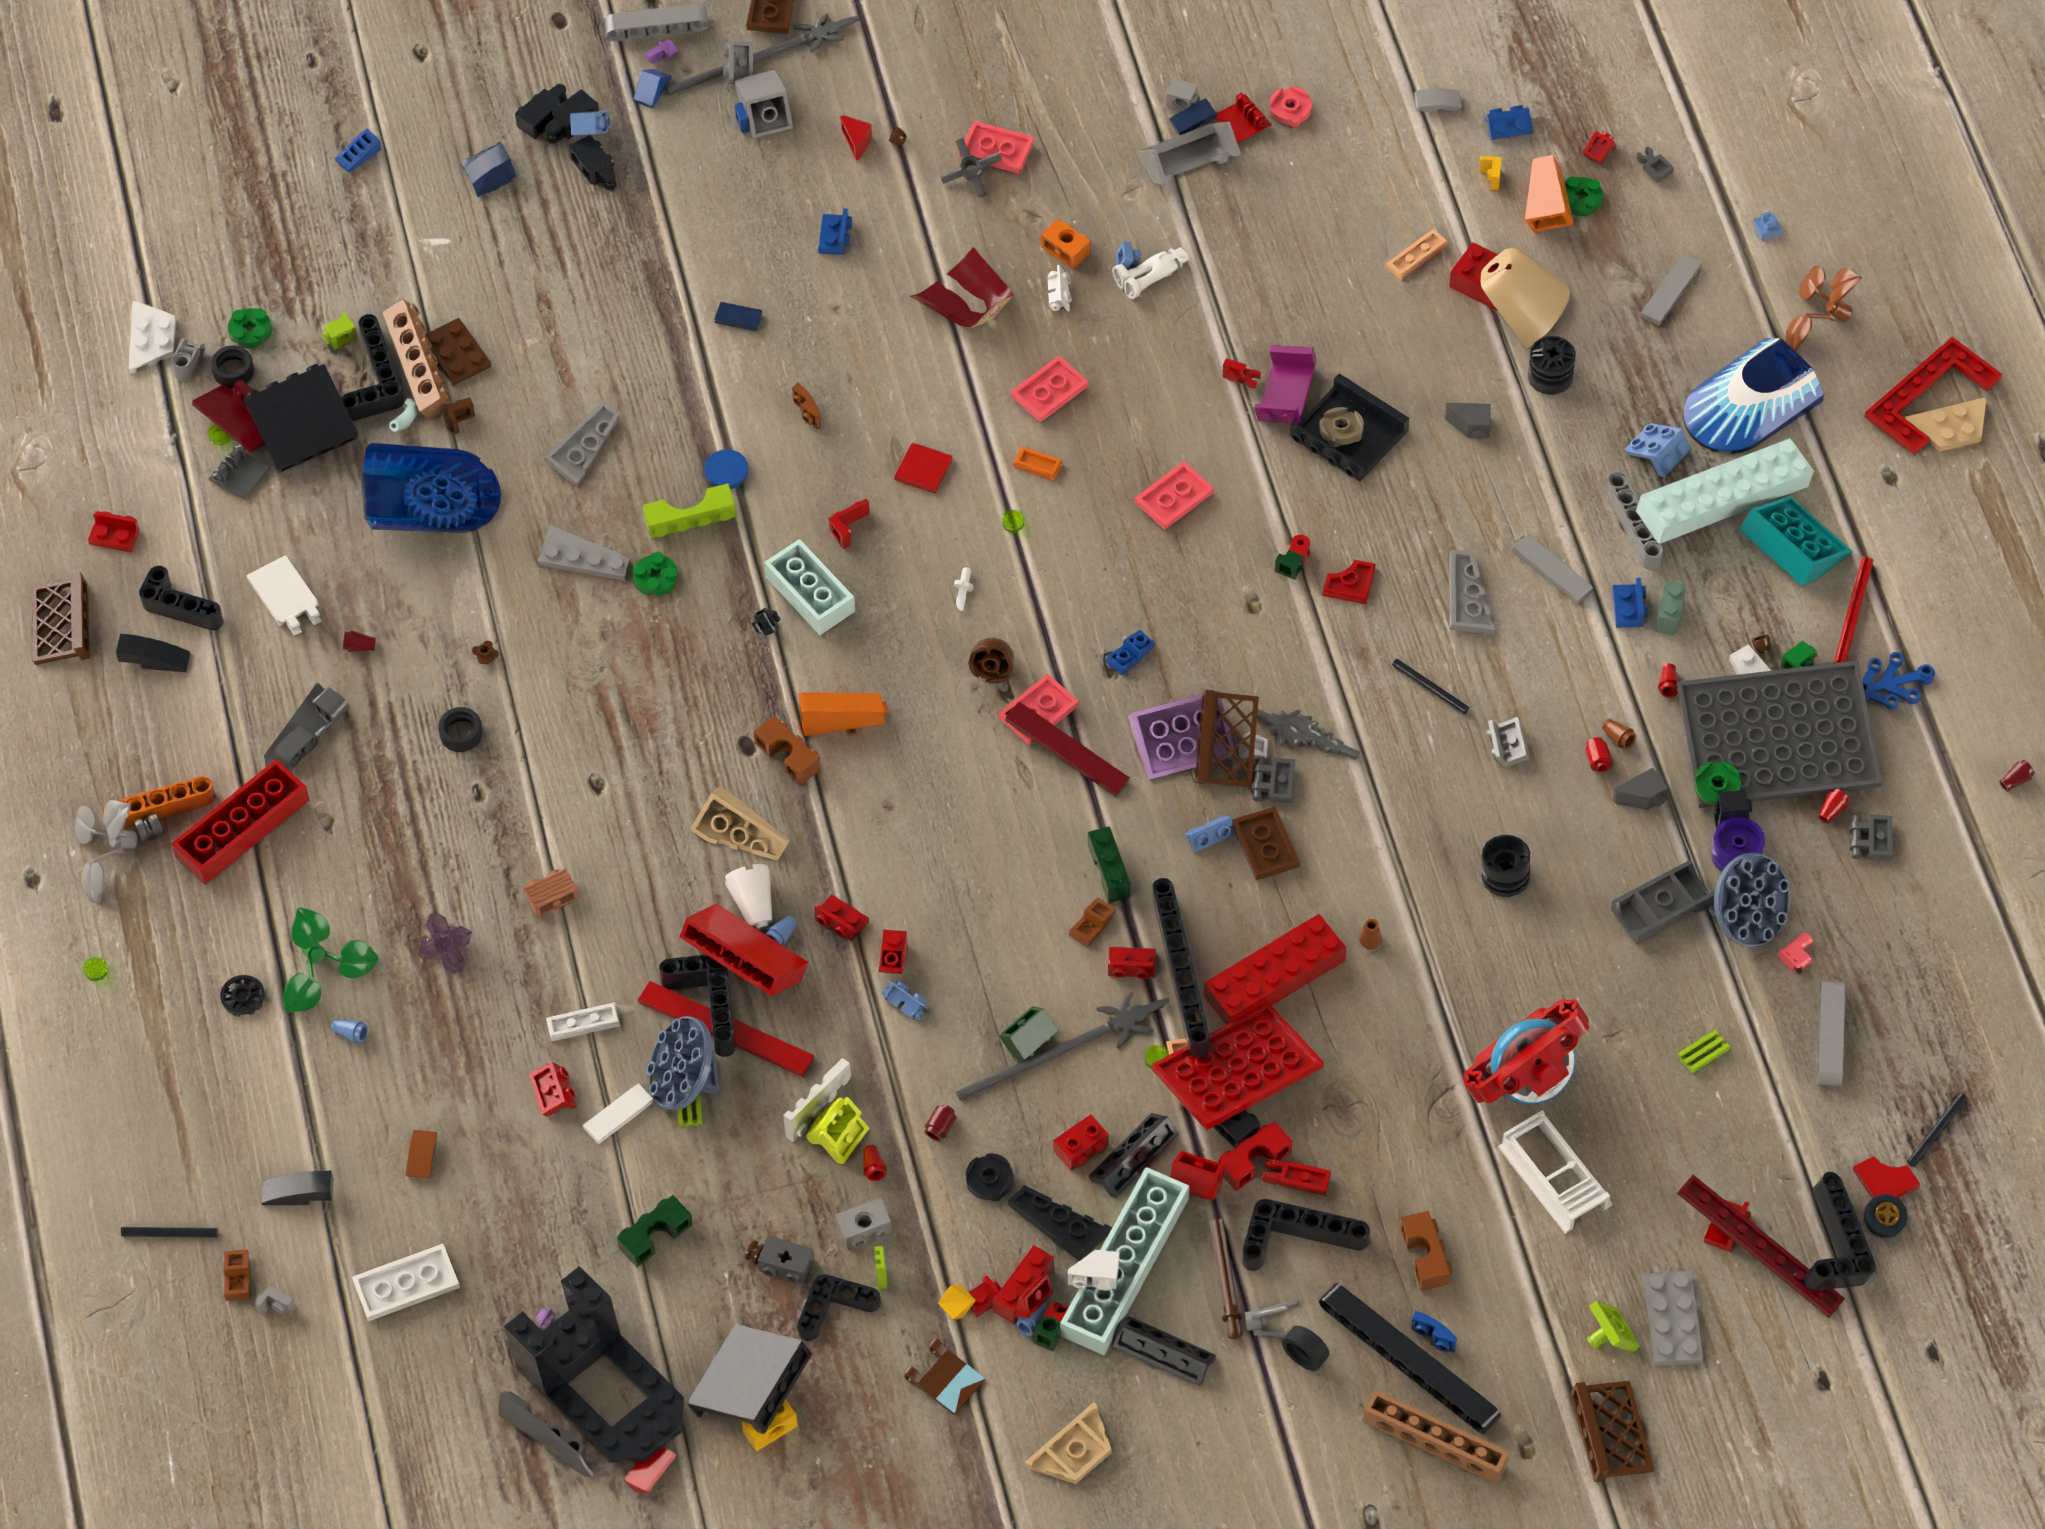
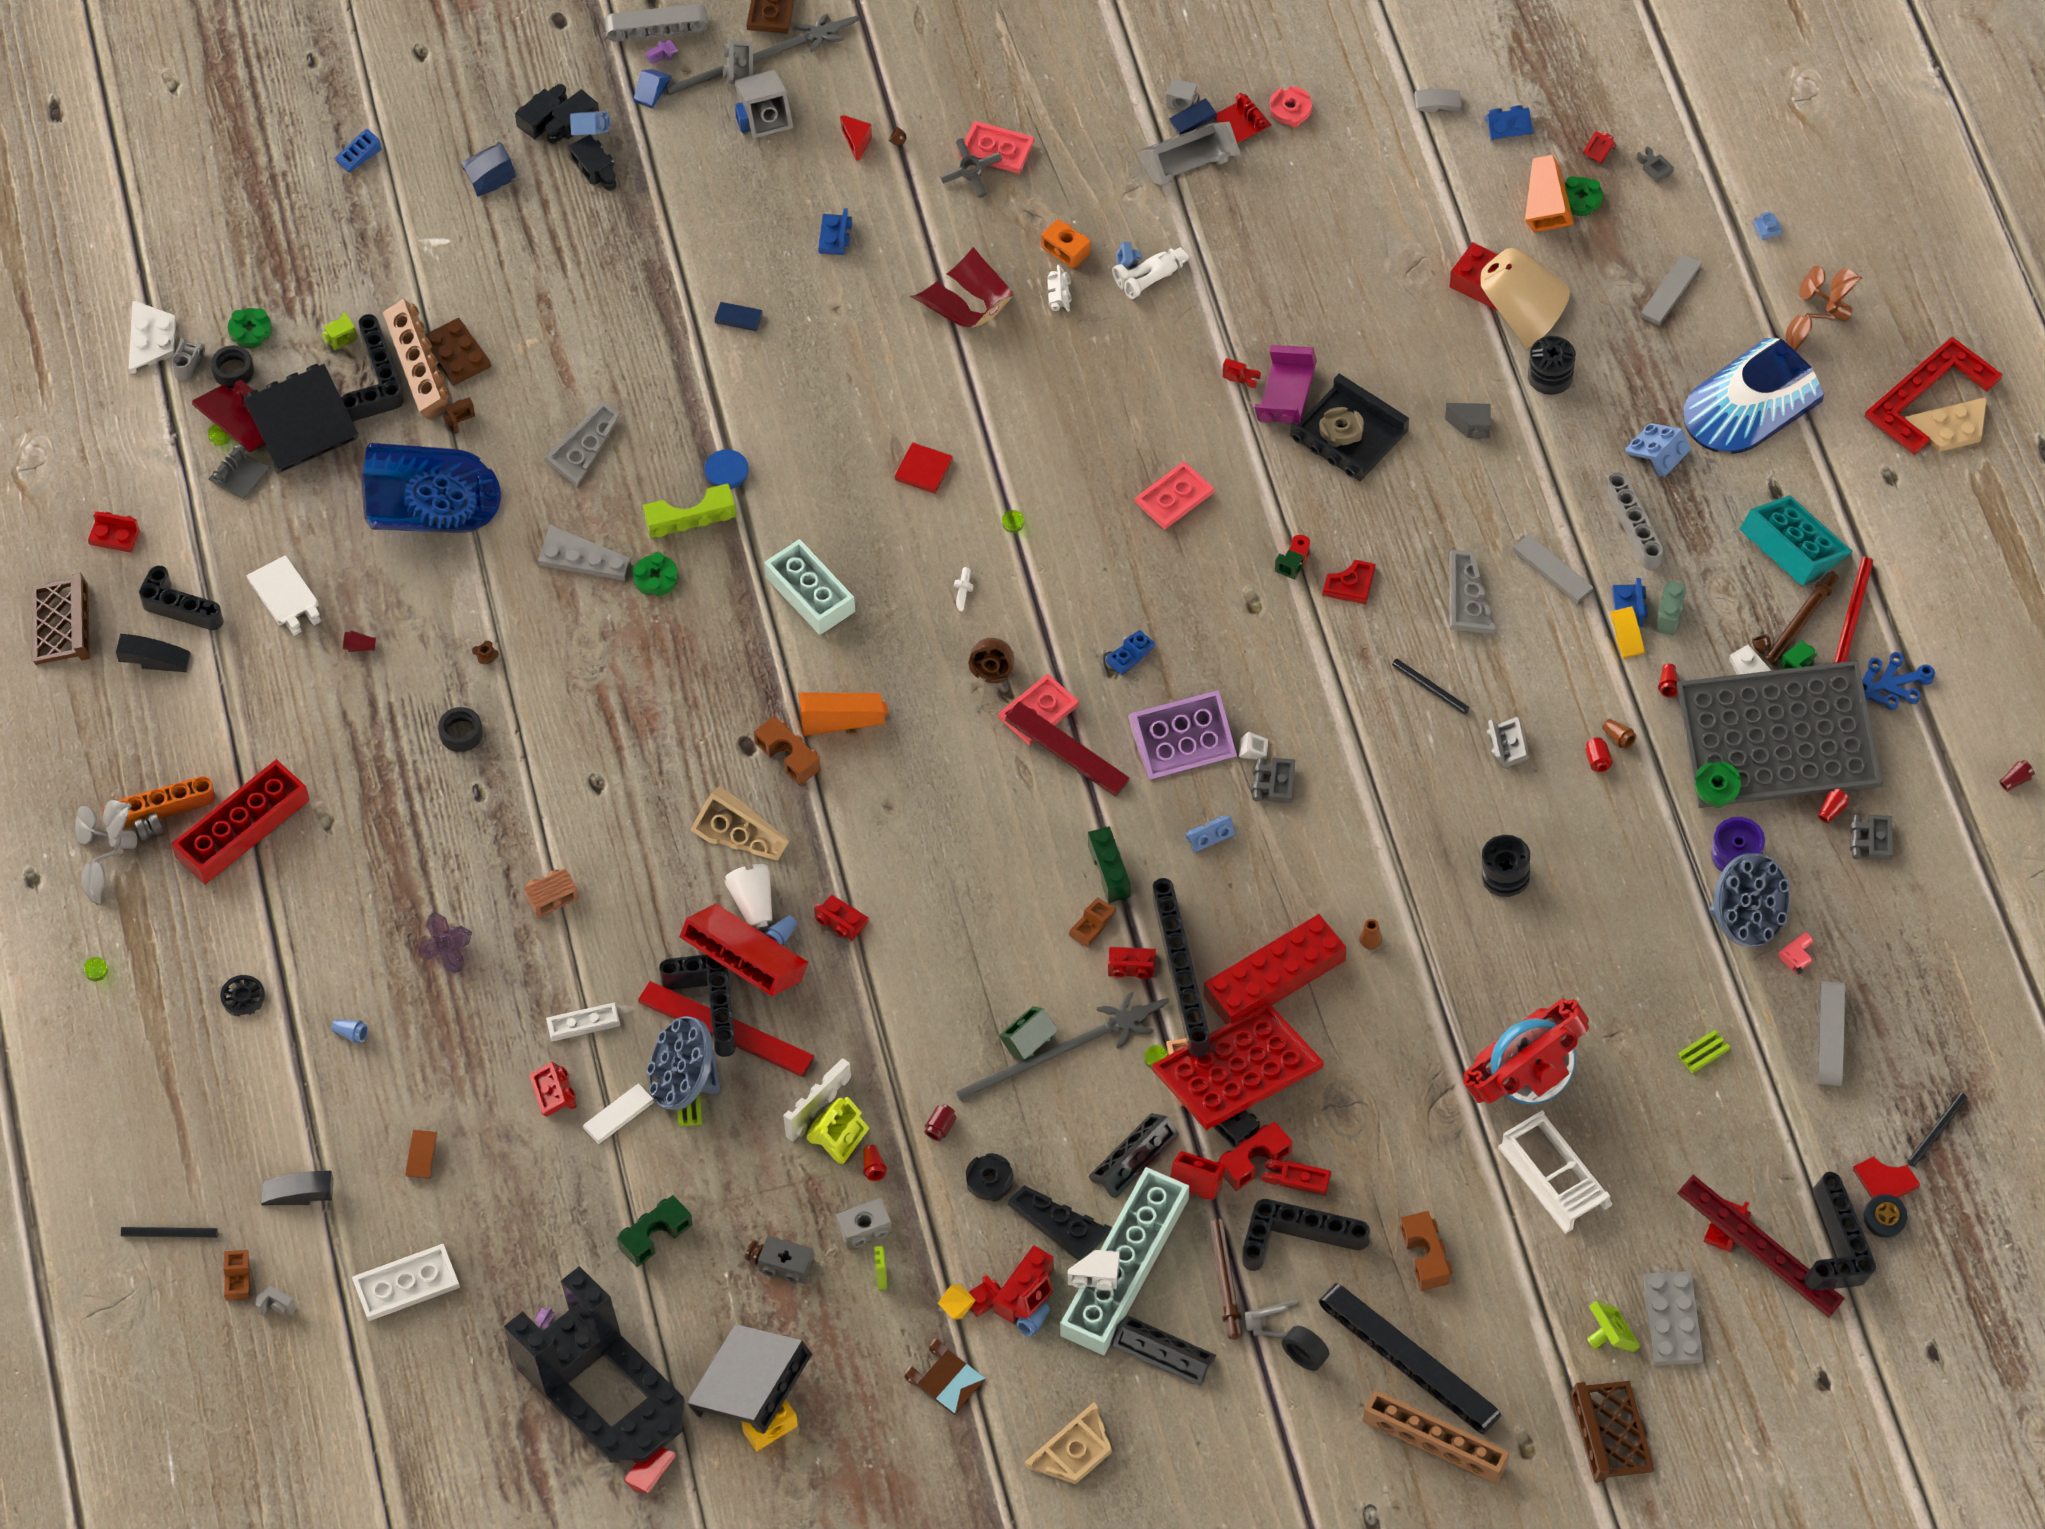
dark grey panel [264,683,350,771] -> none
green plant [283,908,378,1013] -> none
light aqua arm [389,399,419,432] -> none
dark grey panel [498,1390,594,1477] -> none
black gear [752,608,781,636] -> none
dark orange slope [792,382,821,430] -> none
black beam [797,1274,881,1341] -> none
red bracket [828,499,870,549] -> none
red slope [879,929,908,974] -> none
medium blue hinge [882,979,930,1020] -> none
coral plate [1011,355,1089,423] -> none
orange tile [1013,446,1063,481] -> none
dark green leg [1034,1301,1069,1352] -> none
red brick [1053,1114,1109,1171] -> none
reddish brown fence [1195,690,1259,788] -> none
reddish brown plate [1232,807,1300,880] -> none
dark grey piece [1257,709,1360,760] -> none
light nougat tile [1386,229,1448,281] -> none
blue slope [1411,1310,1457,1353] -> none
yellow bracket [1479,156,1502,191] -> none
dark grey piece [1611,860,1715,945] -> none
dark grey slope [1613,768,1668,810] -> none
light aqua brick [1636,439,1814,544] -> none
black brick [1714,790,1752,828] -> none
none -> yellow slope [1610,606,1645,659]
none -> reddish brown axle [1766,571,1839,664]

